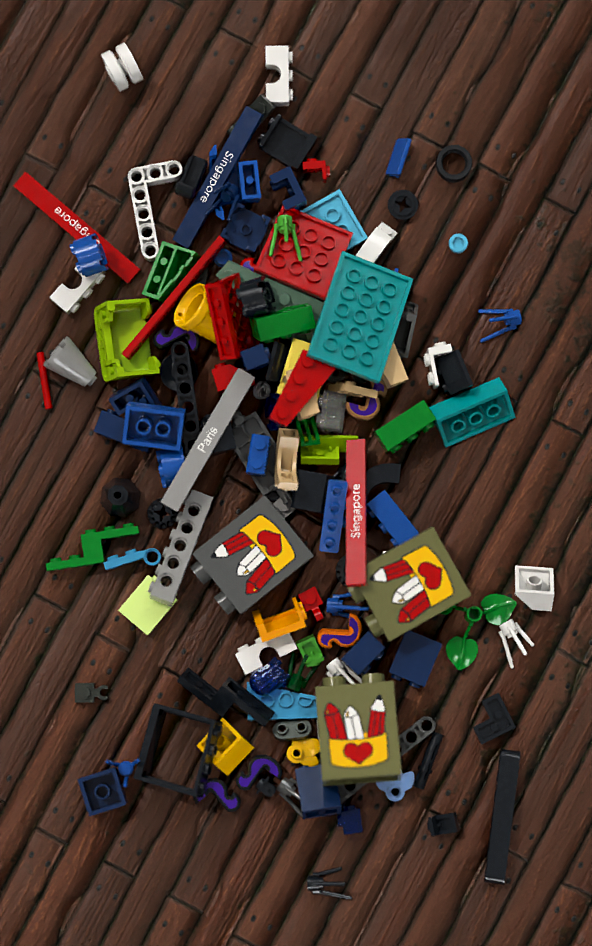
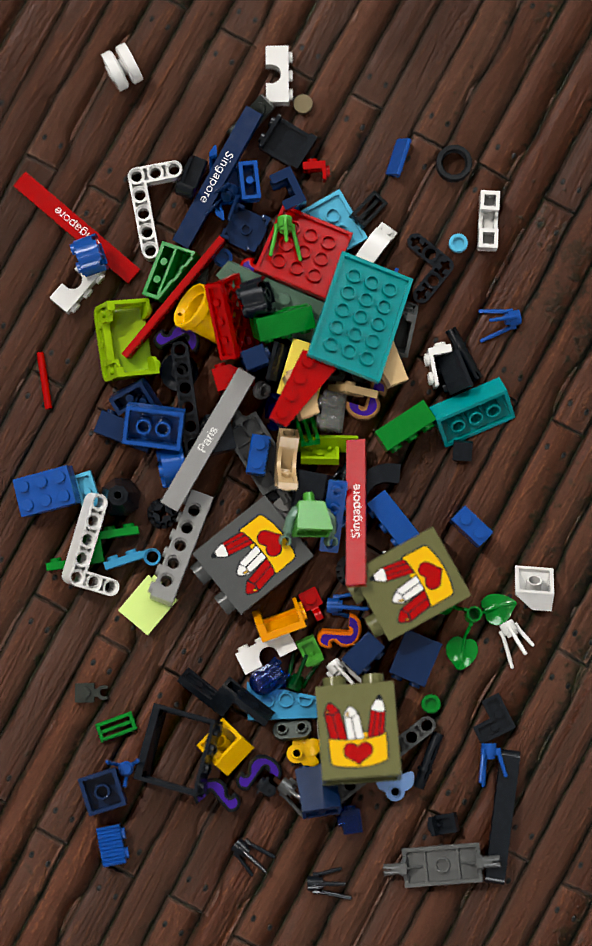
light grey cone [43,336,97,387] -> none
black gear [388,190,418,220] -> none
none -> blue brick [12,465,81,517]
none -> white beam [62,493,119,596]
none -> medium azure plate [75,470,99,506]
none -> green tile [95,711,138,742]
none -> blue brick [96,824,130,867]
none -> black plant [231,838,276,877]
none -> torso [278,492,338,547]
none -> dark tan tile [294,94,312,114]
none -> black tile [349,190,388,230]
none -> dark grey plate [383,842,501,888]
none -> black beam [407,233,454,305]
none -> green tile [421,694,441,714]
none -> black pin [445,326,483,383]
none -> blue brick [449,506,493,548]
none -> black tile [452,440,473,461]
none -> white arch [477,190,500,252]
none -> blue plant [479,743,508,788]

